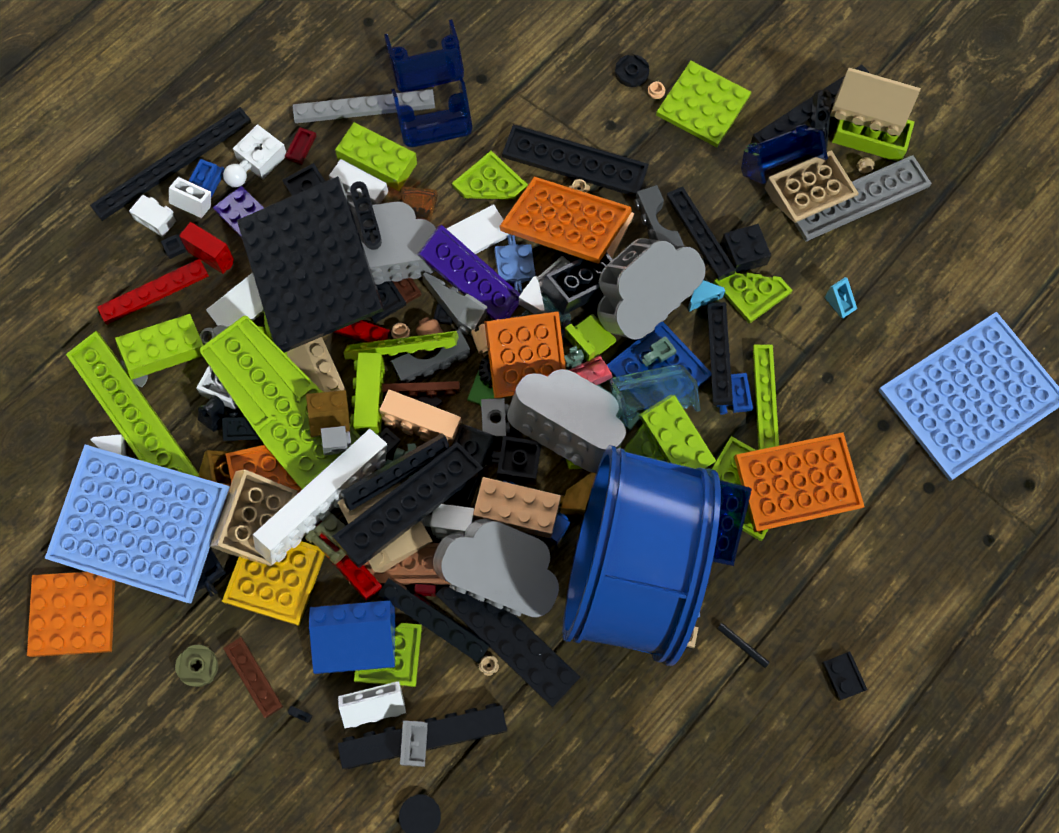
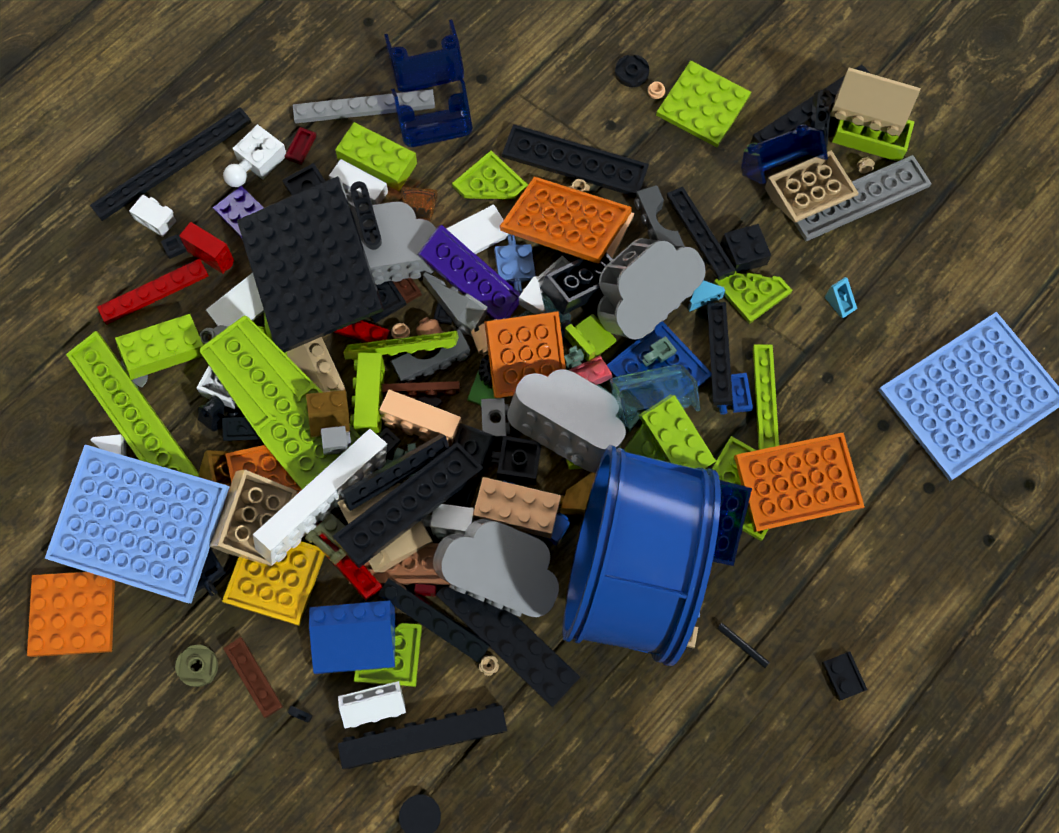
white brick [169,177,211,218] -> none
blue plate [189,159,225,198] -> none
light grey hinge [400,721,428,767] -> none

